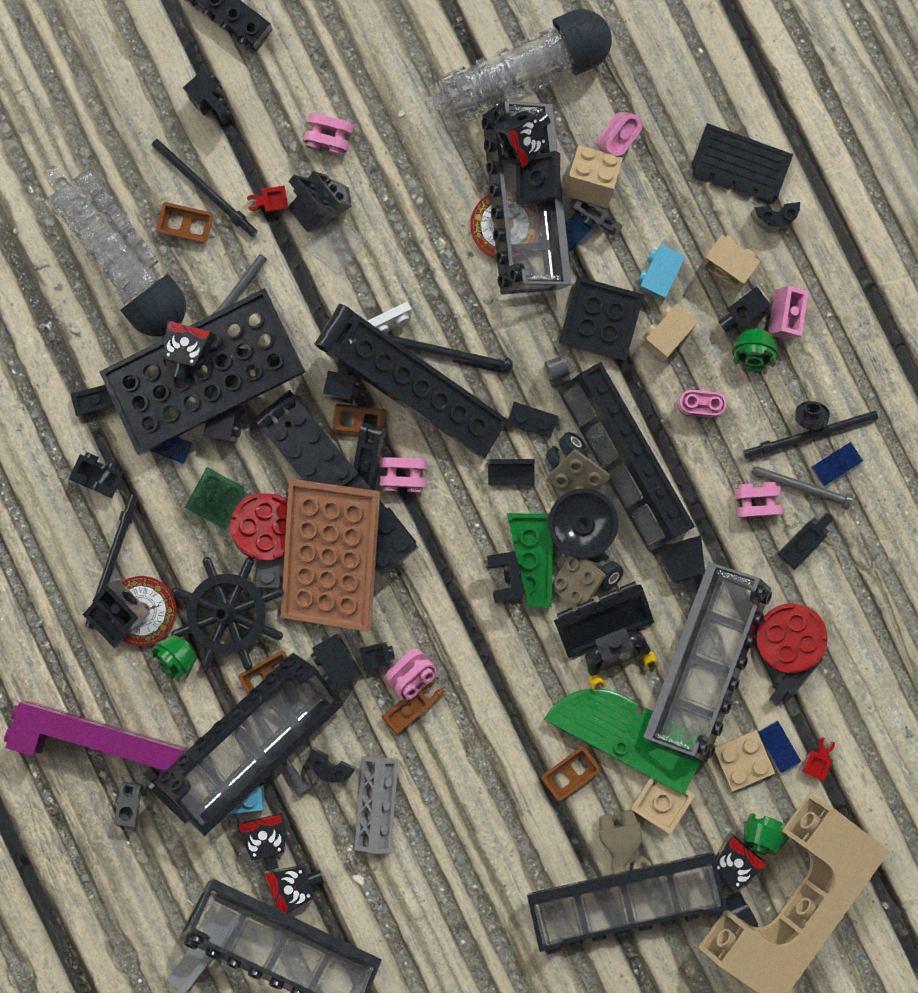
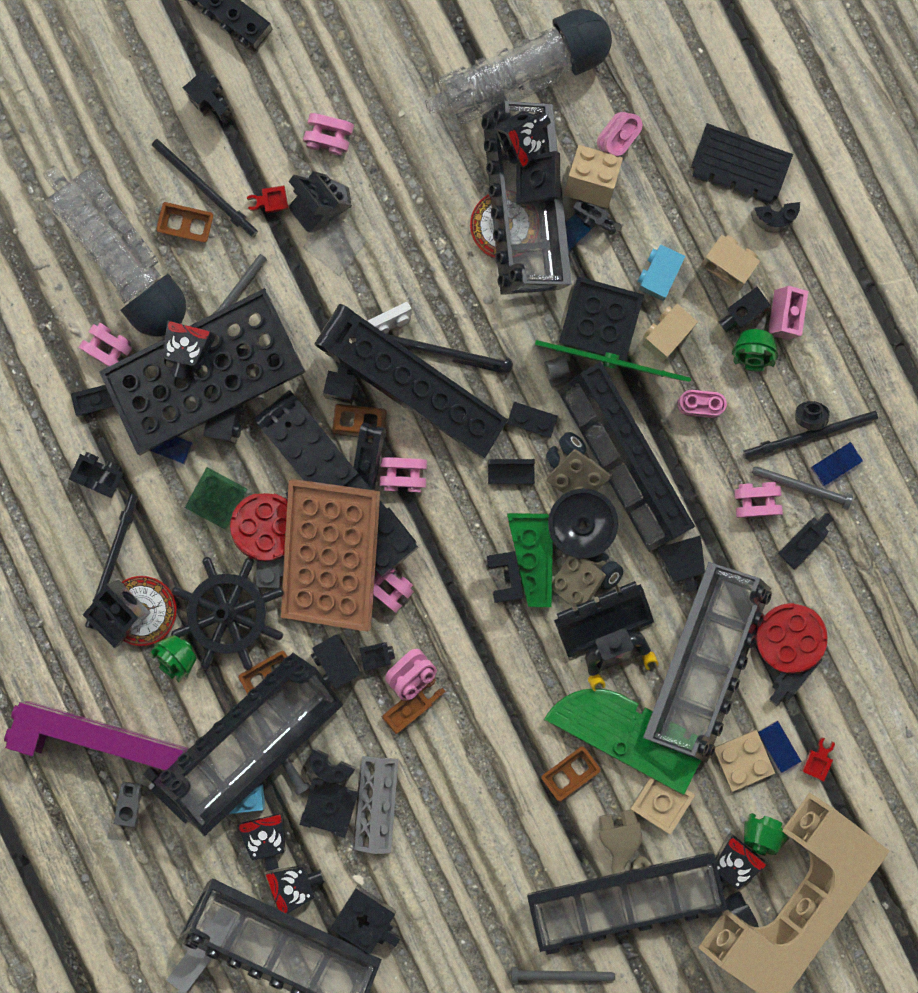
none -> bright pink brick [78,323,133,367]
none -> black panel [299,777,359,838]
none -> black hinge [330,885,401,954]
none -> bright pink brick [373,568,414,613]
none -> dark grey bar [511,967,615,984]
none -> green door [534,340,691,382]

